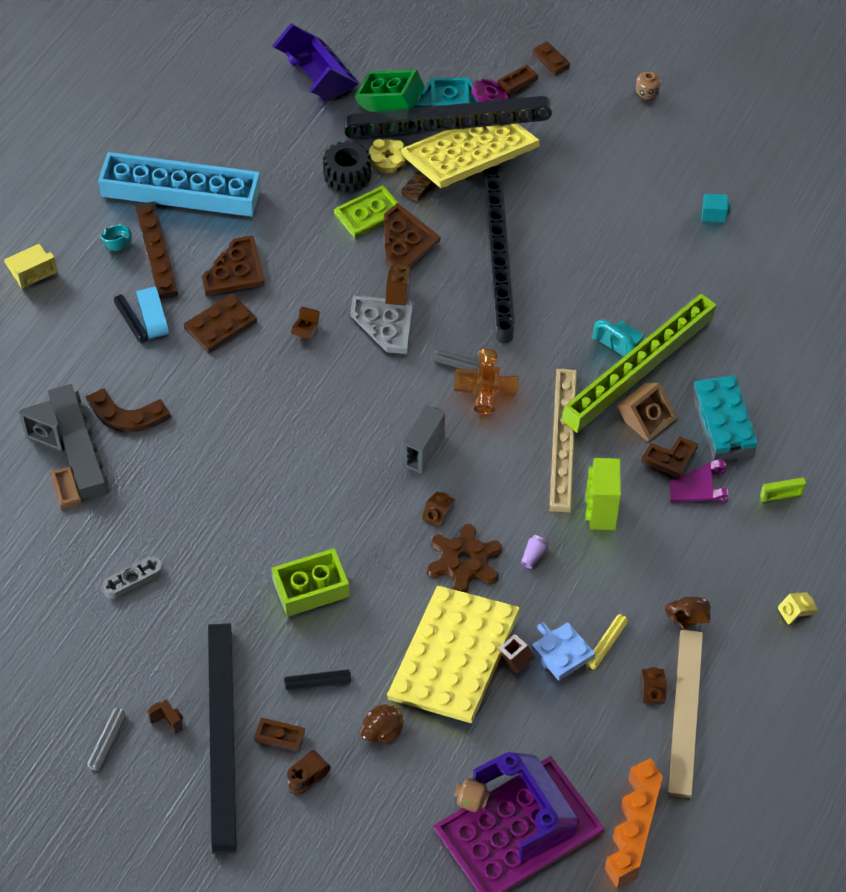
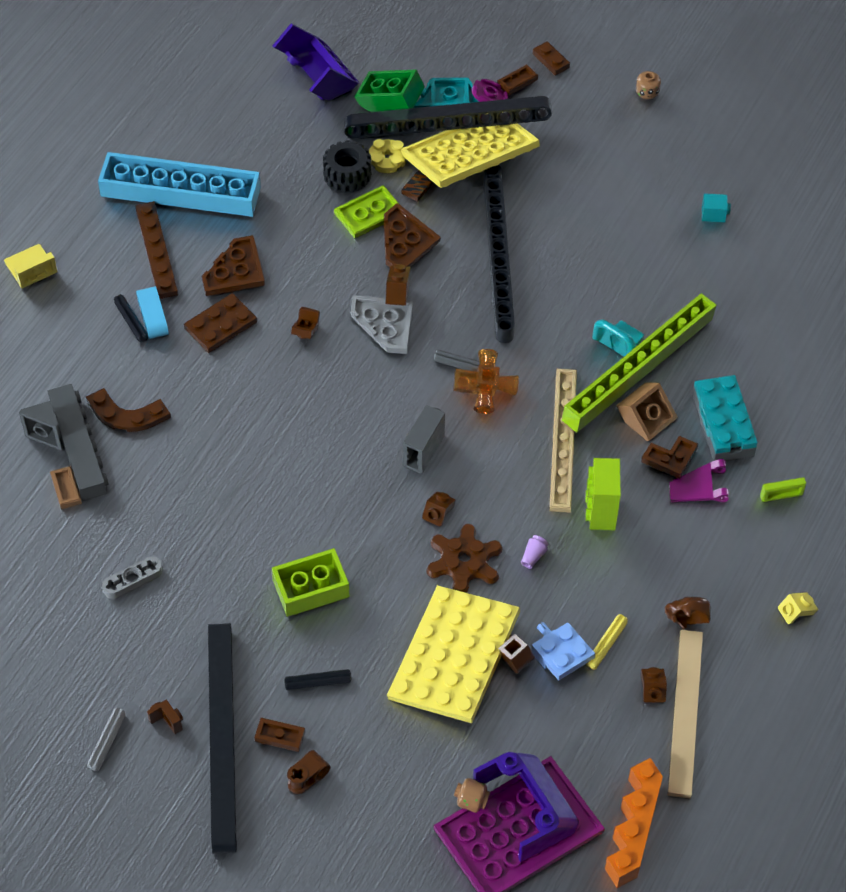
teal hair [100,224,132,251] -> none
reddish brown hair [360,704,405,744] -> none

